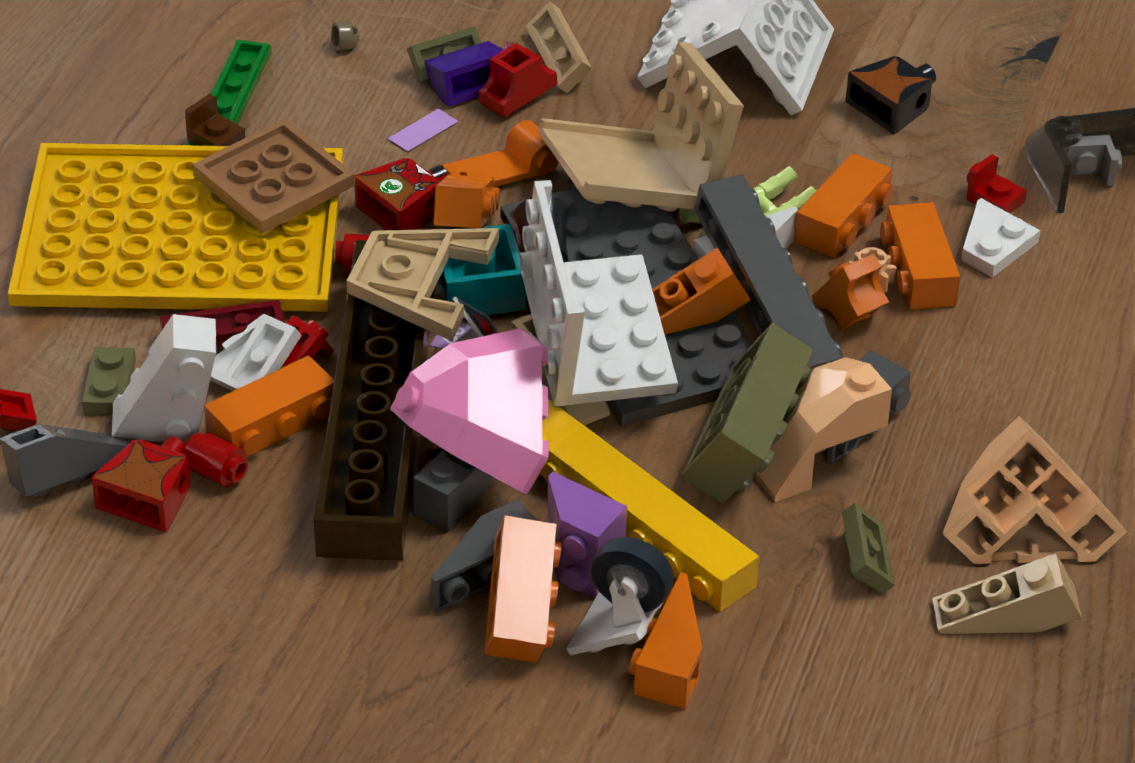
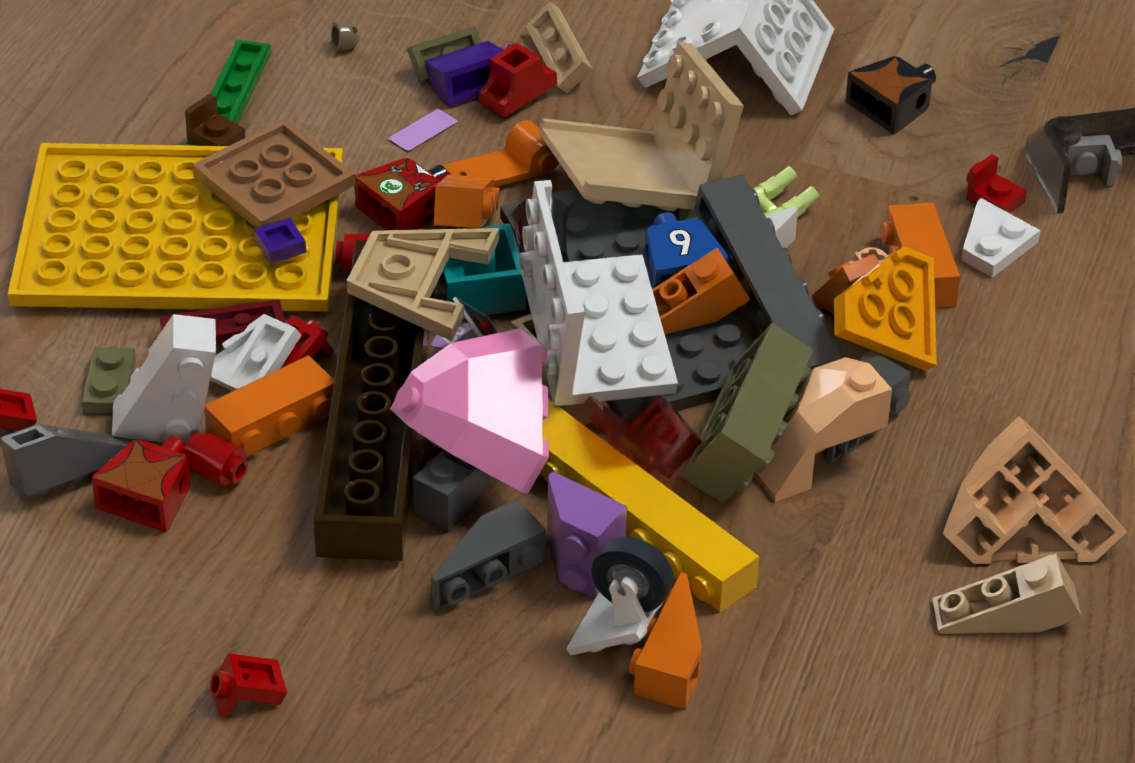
brick [484,515,562,663] -> none
orange brick [794,153,894,258] -> none
olive plate [842,503,895,594] -> none
none -> red bracket [210,653,287,717]
none -> dark purple plate [254,218,306,264]
none -> clear red bracket [584,395,703,479]
none -> blue torso [644,212,729,289]
none -> light orange plate [834,246,937,371]

